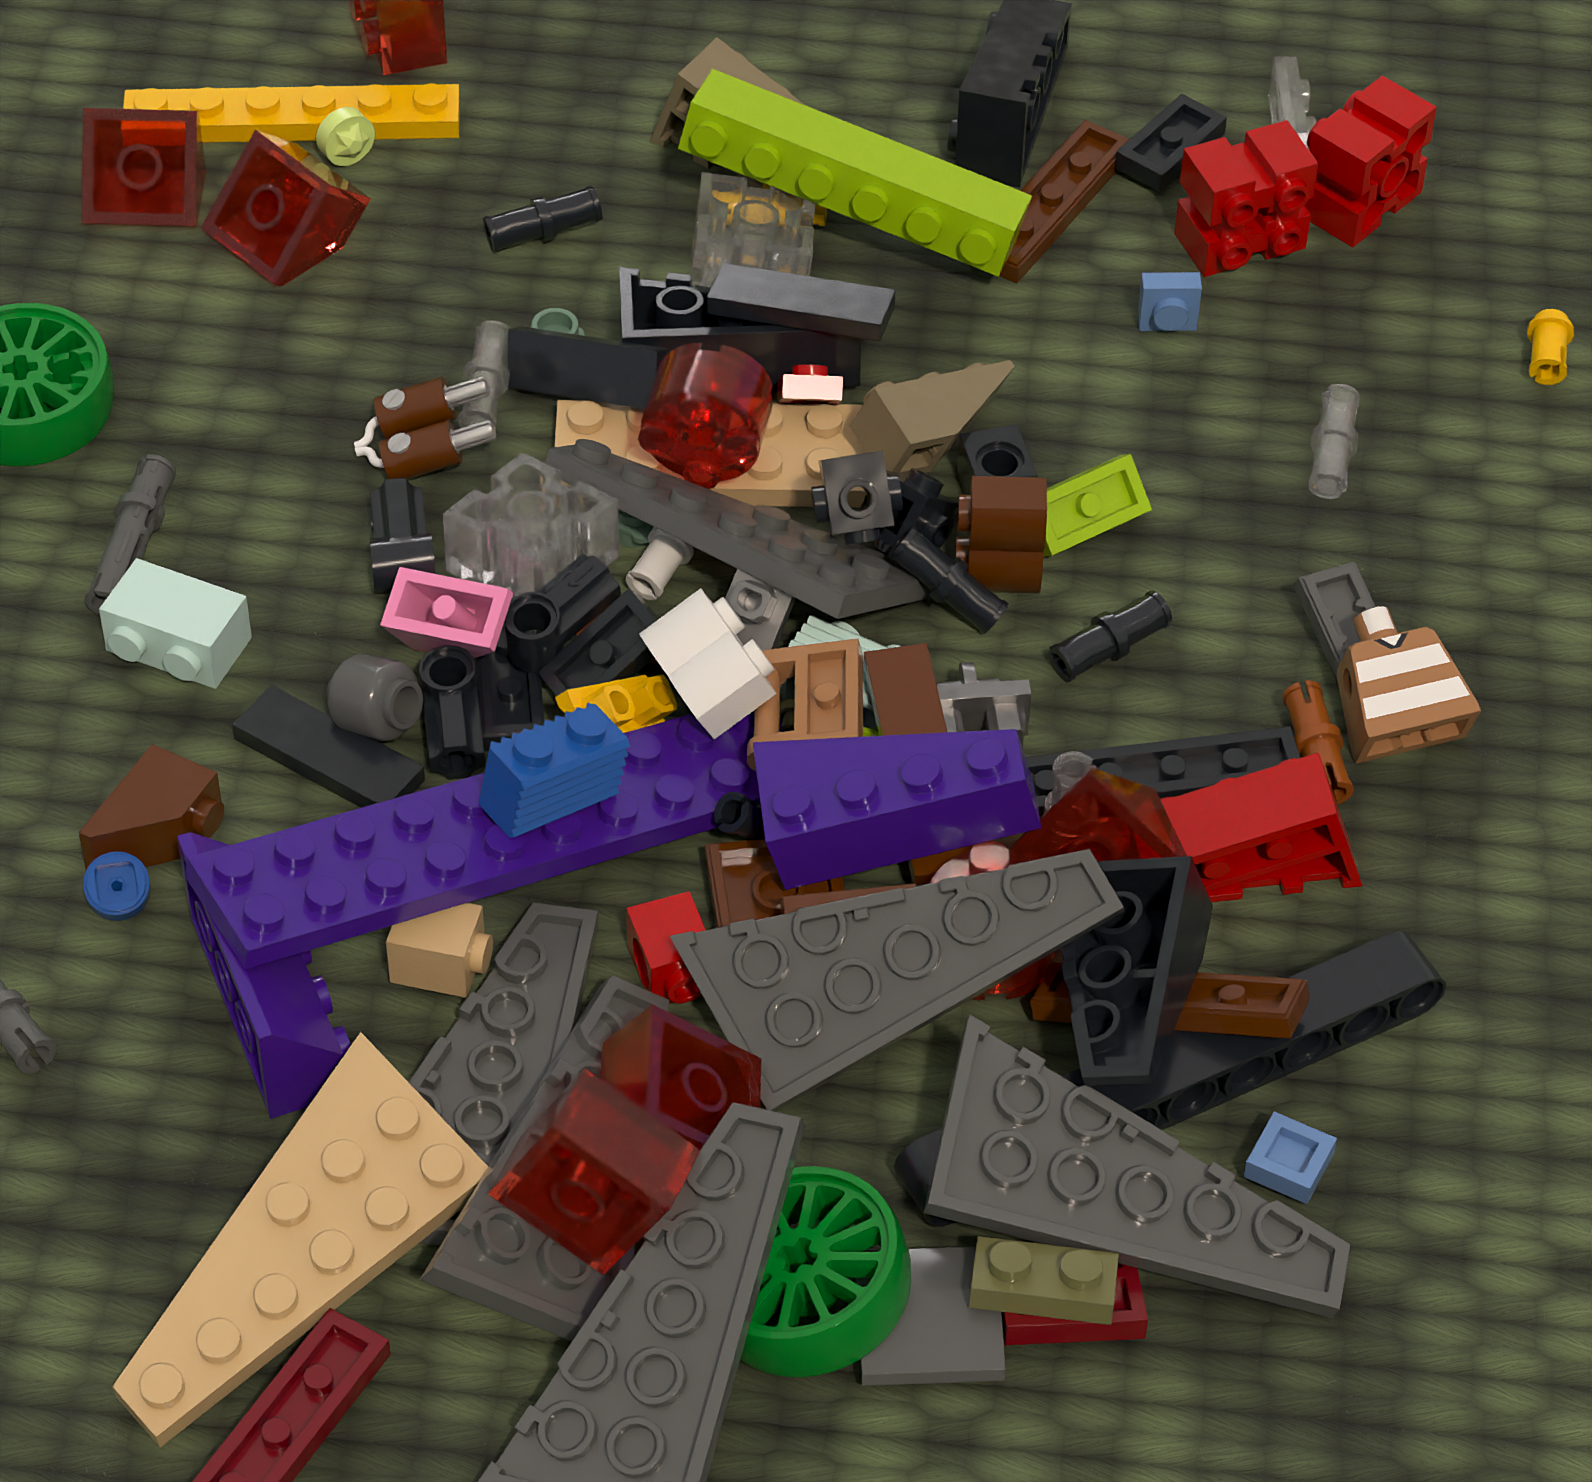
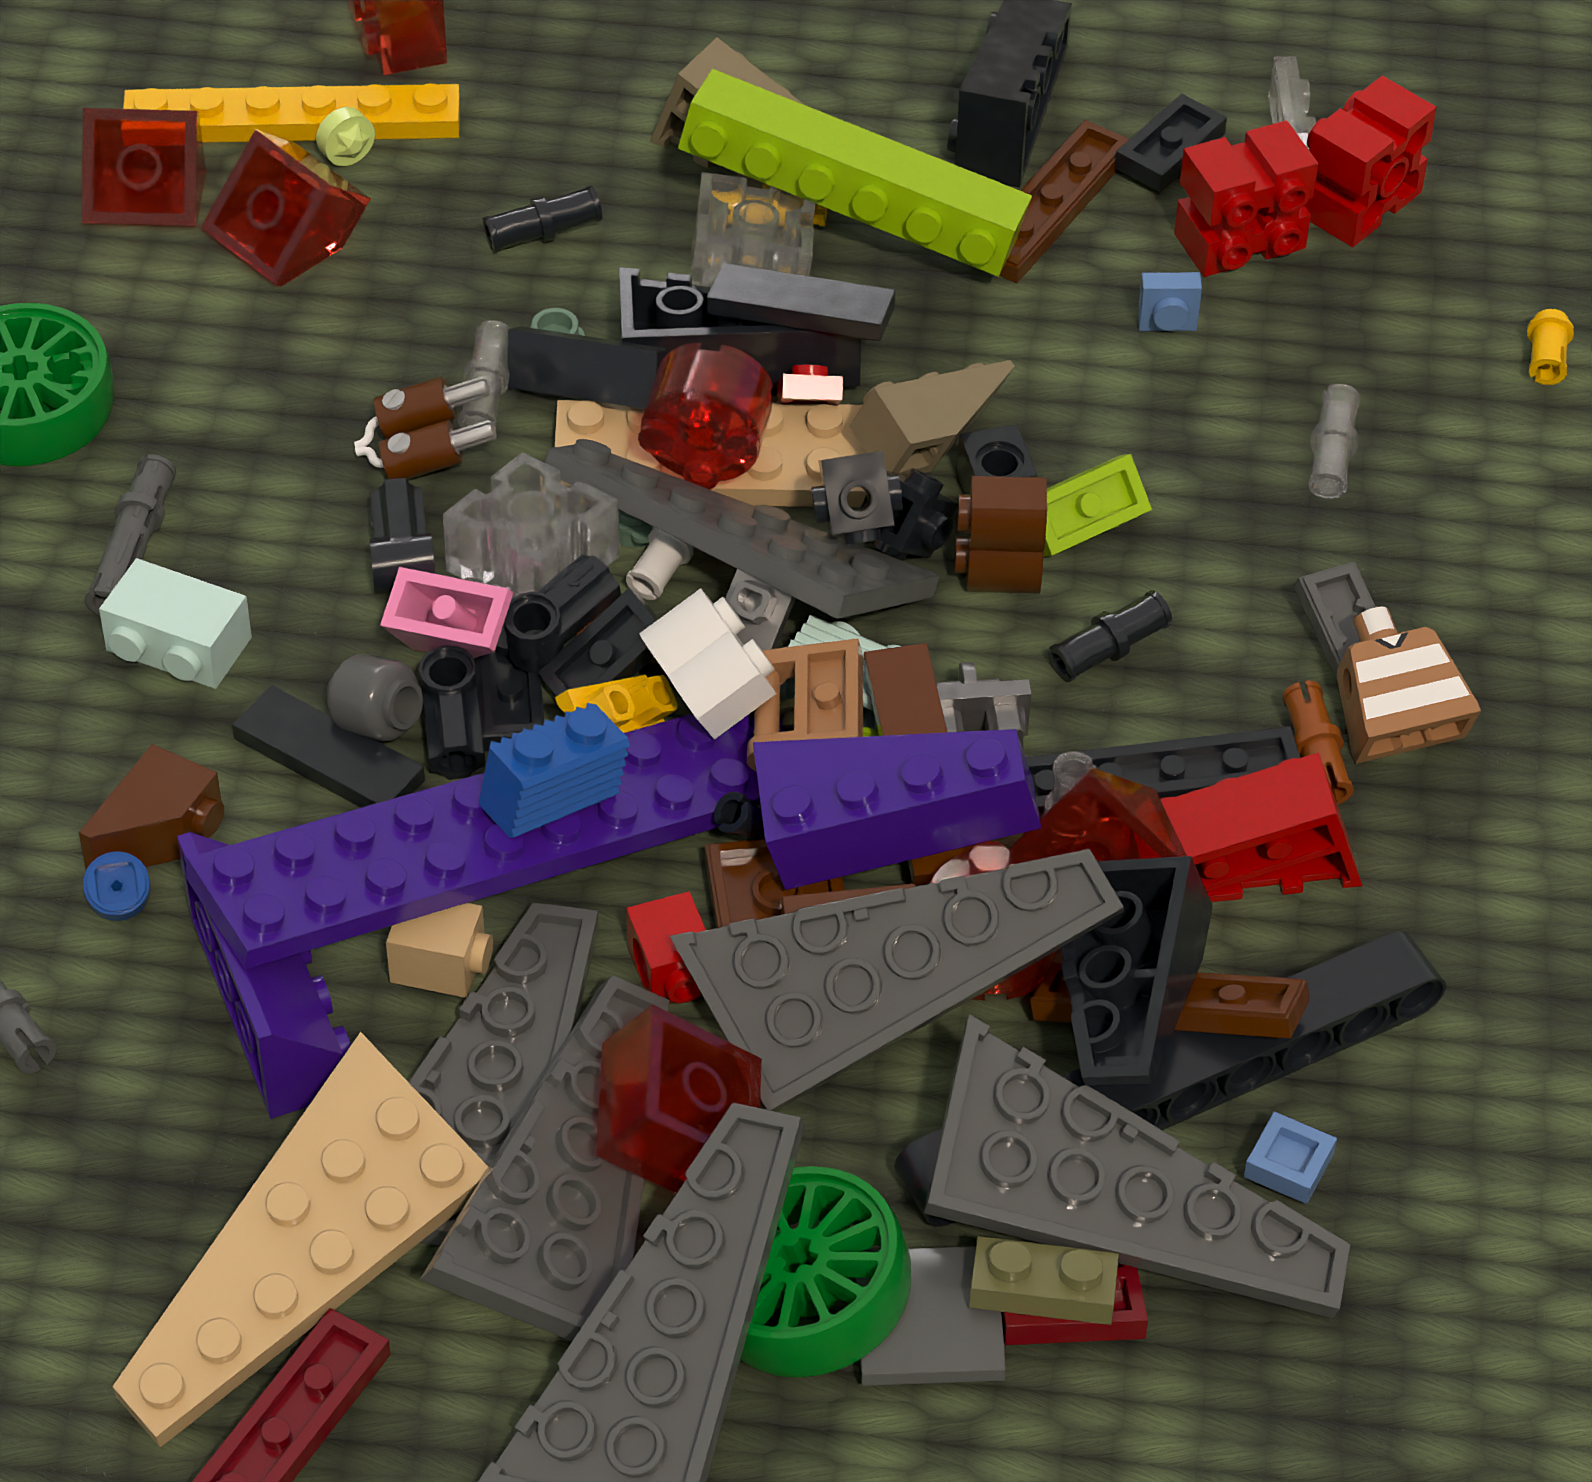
clear red brick [488,1068,701,1275] -> none
black pin [888,525,1009,634] -> none

